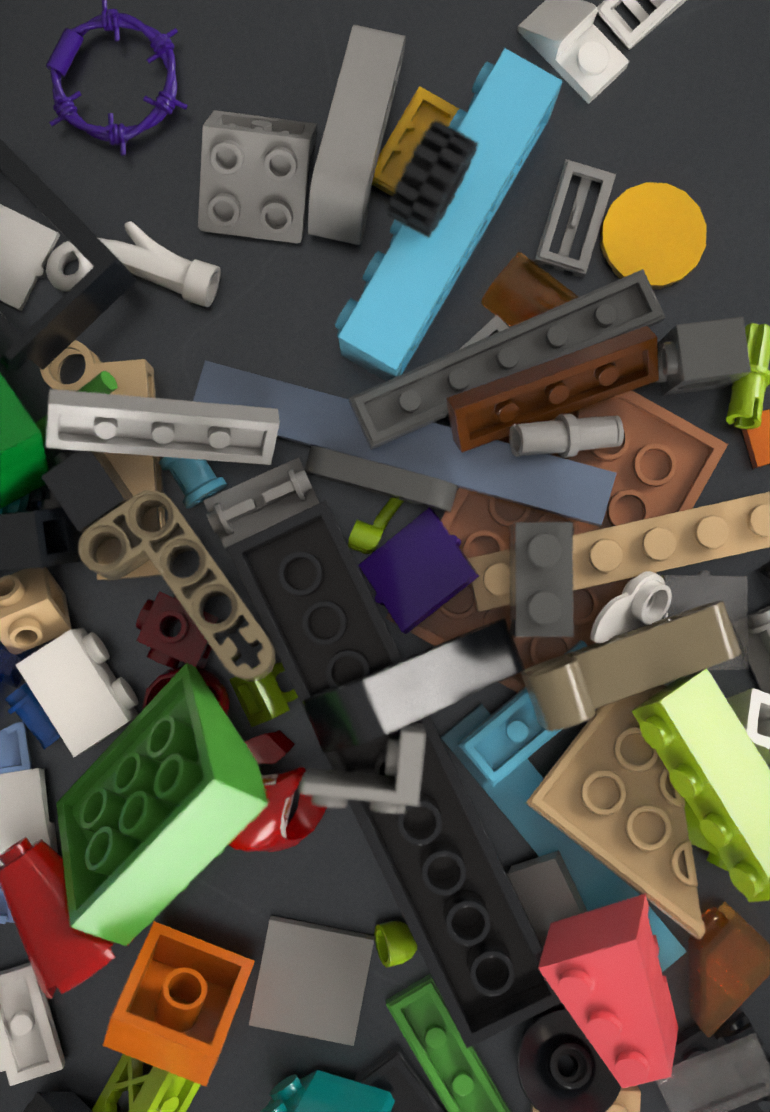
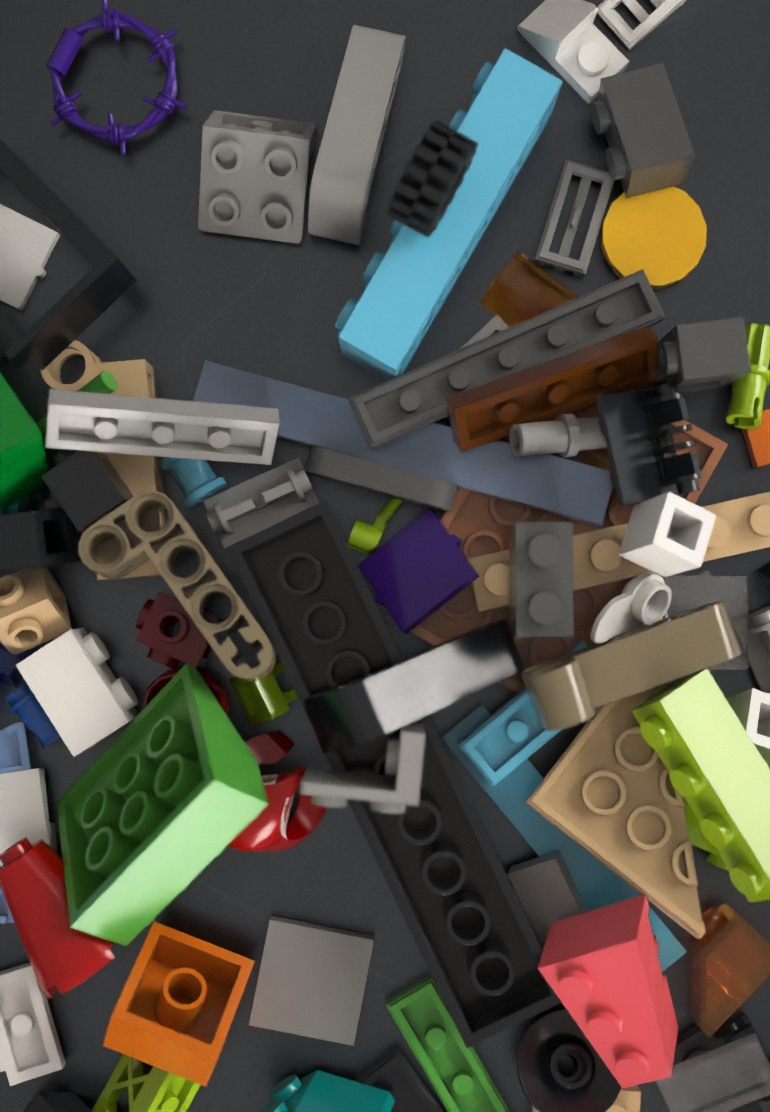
white plant [46,221,221,307] -> none
yellow plate [372,86,459,196] -> none
lime hinge [374,921,418,968] -> none
none -> dark grey brick [591,63,695,198]
none -> black hinge [596,383,703,506]
none -> white brick [619,492,716,577]

